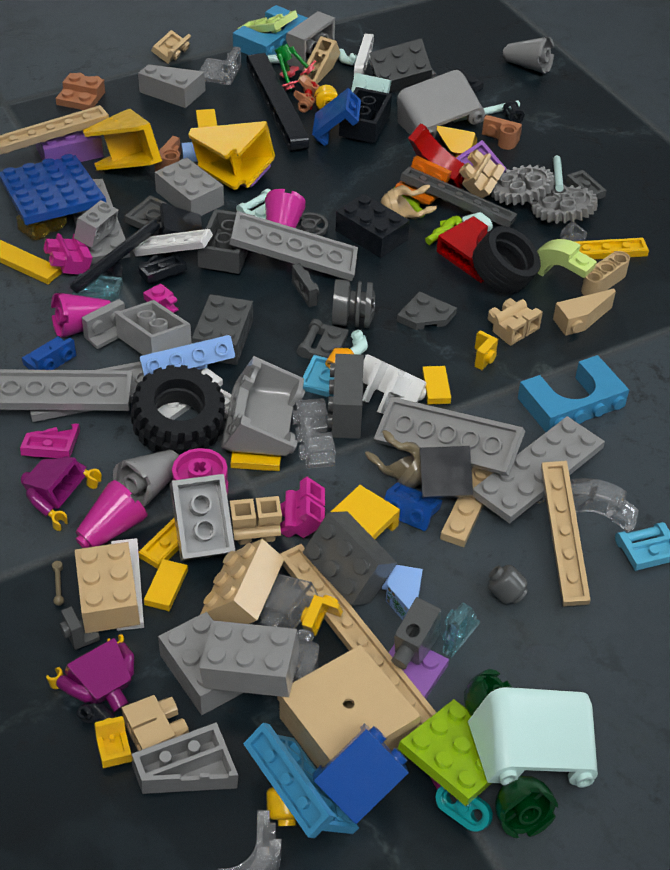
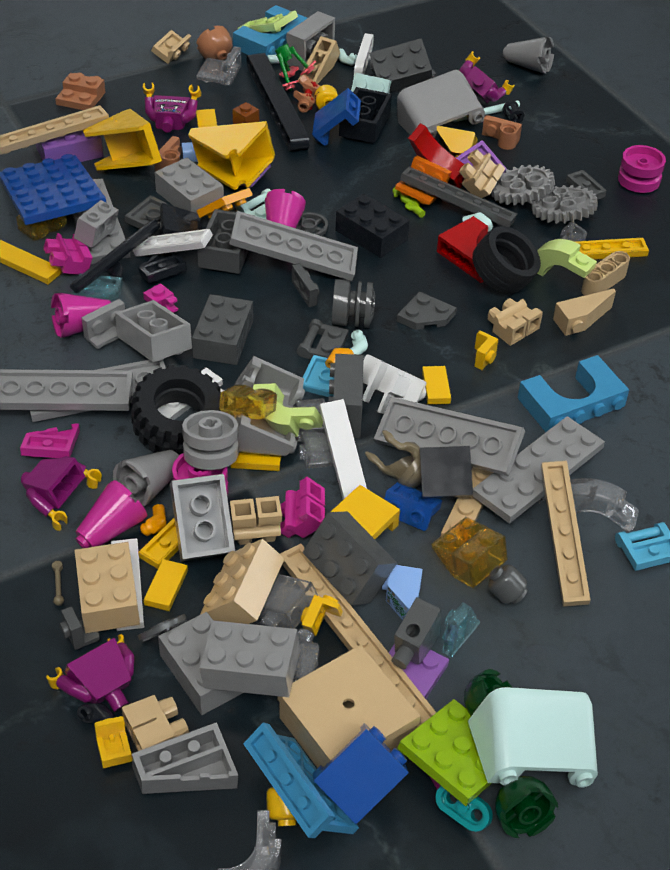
blue bracket [22,336,76,370] -> none
light grey wedge [138,64,206,108] -> none
light blue bracket [140,335,235,376] -> none
tan hair [381,185,436,219] -> none
lime animal [425,216,462,245] -> none
light aqua bar [553,155,564,192] -> none
none -> dark grey wheel [137,613,187,642]
none -> light orange arm [140,504,166,536]
none -> magenta torso [143,82,201,132]
none -> light grey wheel [182,410,239,470]
none -> nougat cylinder [196,25,233,62]
none -> light orange plate [196,188,253,219]
none -> clear yellow brick [219,384,277,419]
none -> dark orange brick [232,102,259,124]
none -> yellowish green arch [253,383,323,437]
none -> white tile [319,399,367,500]
none -> clear yellow slope [431,517,508,588]
none -> magenta torso [459,51,515,104]
none -> dark pink wheel [618,145,666,193]

